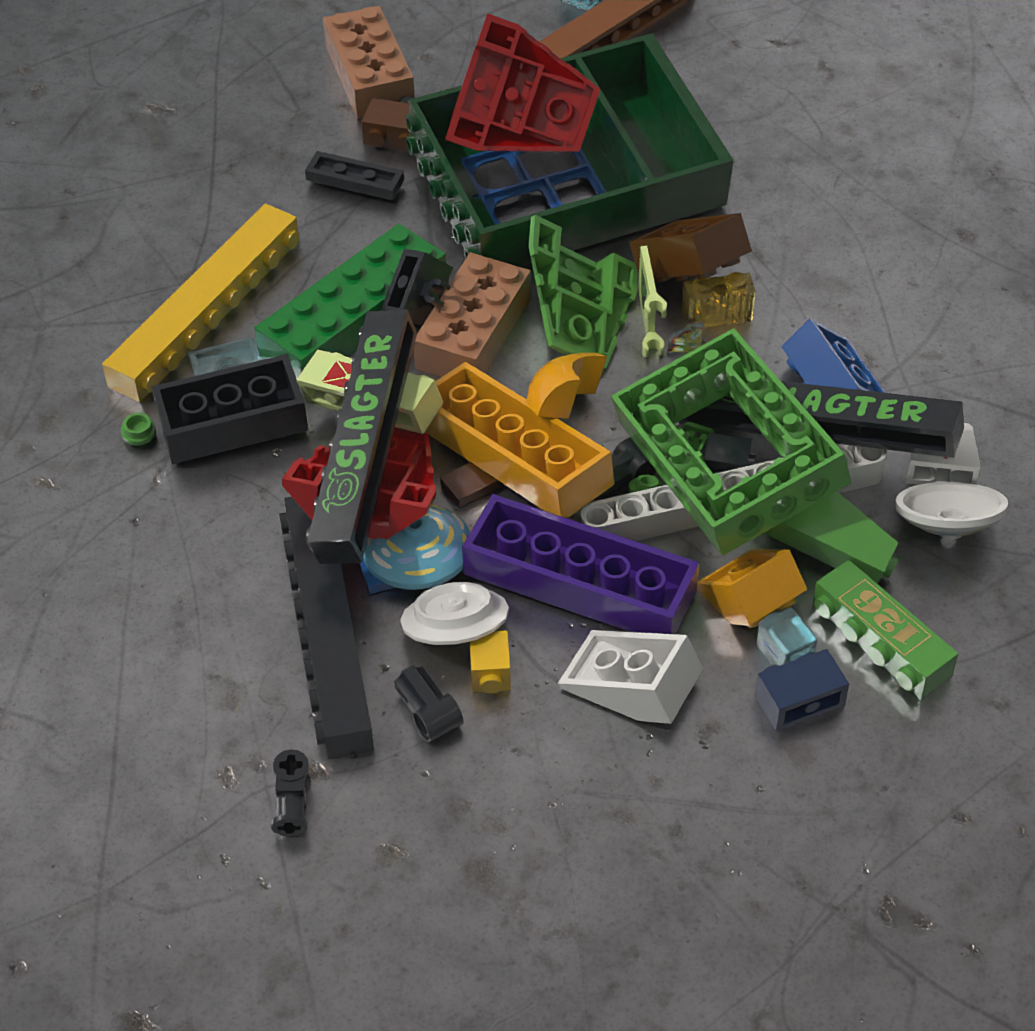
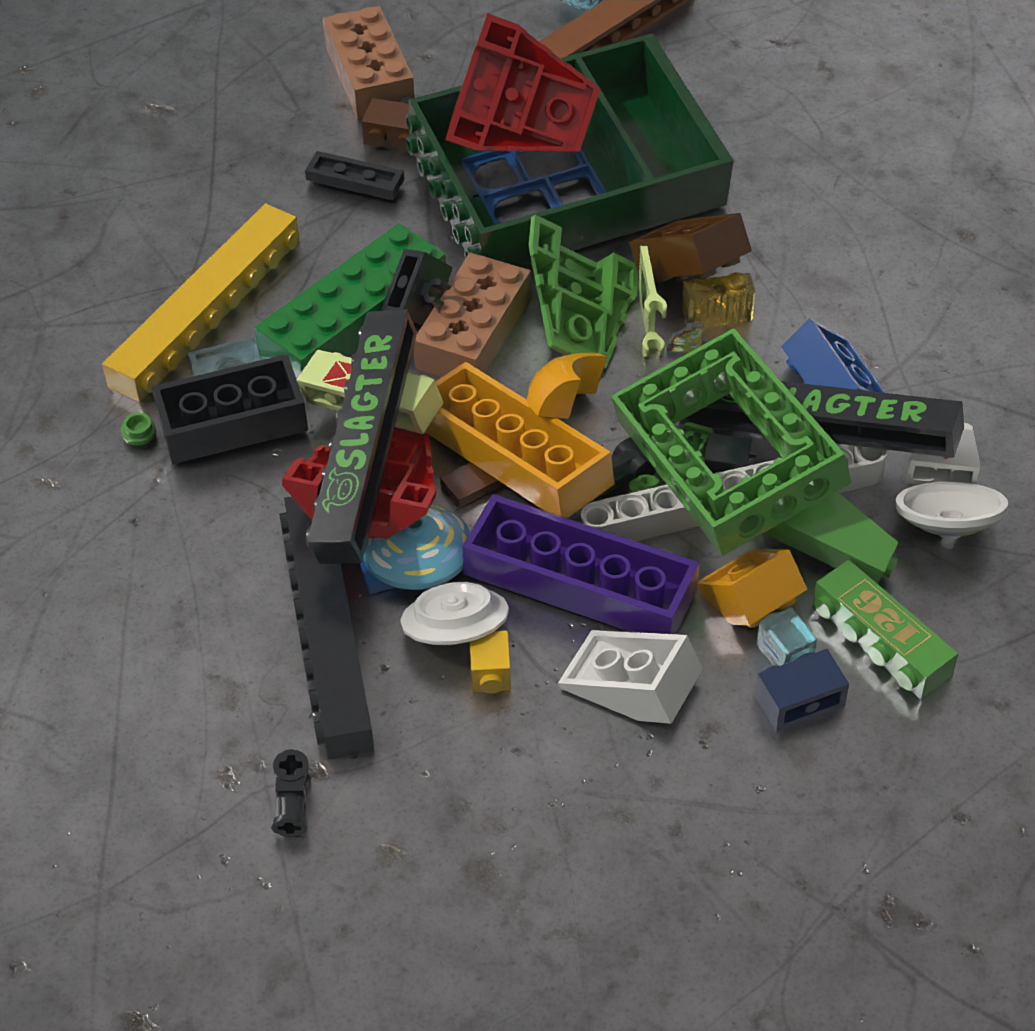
black piece [394,665,464,742] -> none

